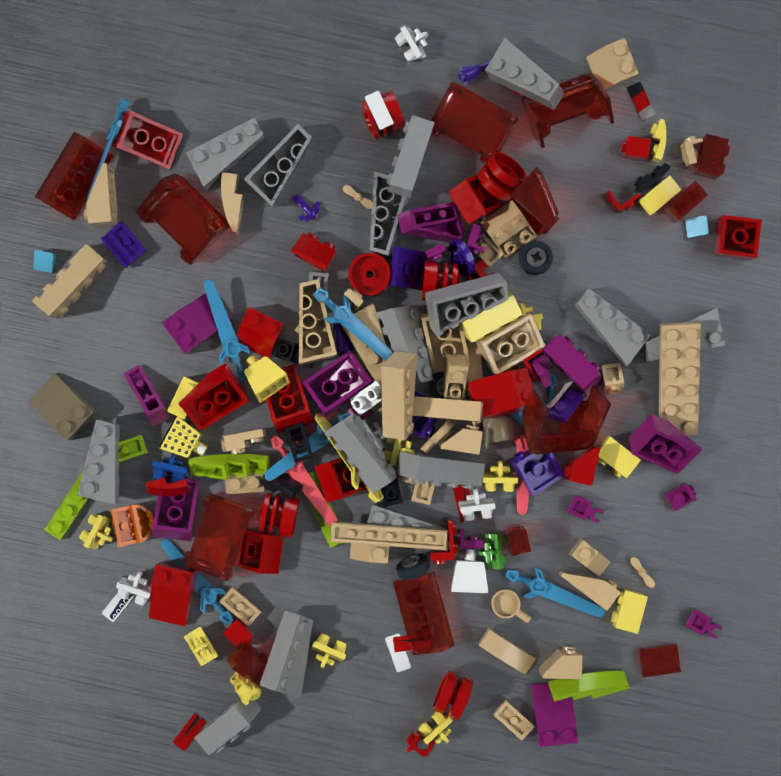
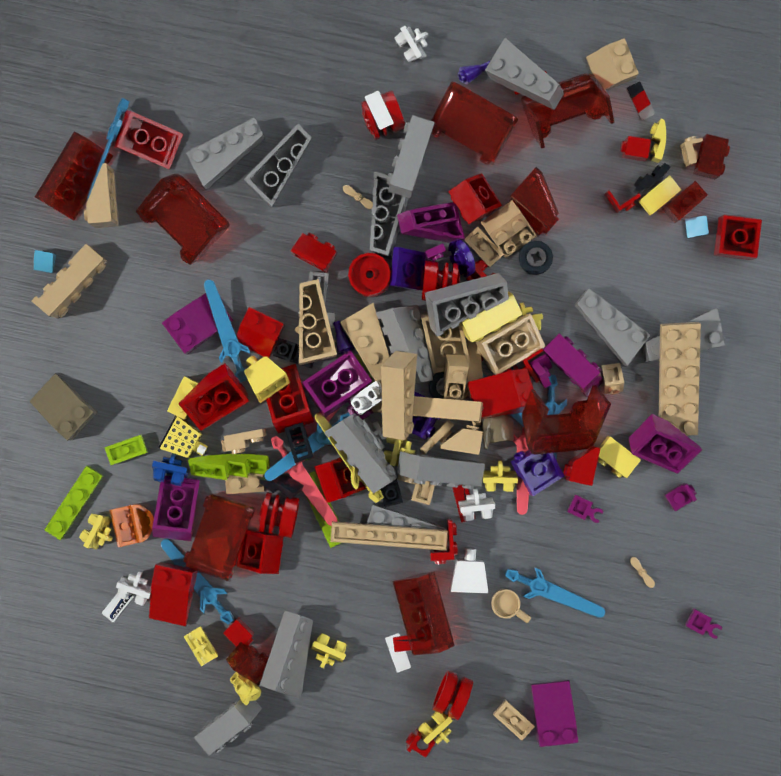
light grey wedge [77,419,120,505] -> none
dark purple plate [100,221,147,268] -> none
magenta slope [123,365,170,427] -> none
red slope [146,477,188,496] -> none
red sticker [173,713,206,751] -> none
tan plate [219,586,261,627] -> none
tan slope [221,172,244,235] -> none
dark purple piece [293,194,321,222] -> none
dark azure sword [313,288,393,361] -> none
tan plate [344,288,364,312] -> none
tan slope [350,543,389,564] -> none
black wheel [396,554,431,580] -> none
magenta bracket [456,528,484,549] -> none
magenta bracket [466,224,486,255] -> none
red wheel [477,152,527,201] -> none
tan slope [478,627,536,675] -> none
bright green hips [479,534,508,569] -> none
clear red brick [504,523,531,556] -> none
tan slope [539,646,582,679] -> none
white sticker [545,382,573,409] -> none
dark purple plate [548,387,585,423] -> none
lime slope [548,671,630,702] -> none
tan slope [559,571,621,611] -> none
tan slope [569,538,611,577] -> none
light yellow brick [611,588,648,634] -> none
clear red plate [638,643,681,678] -> none

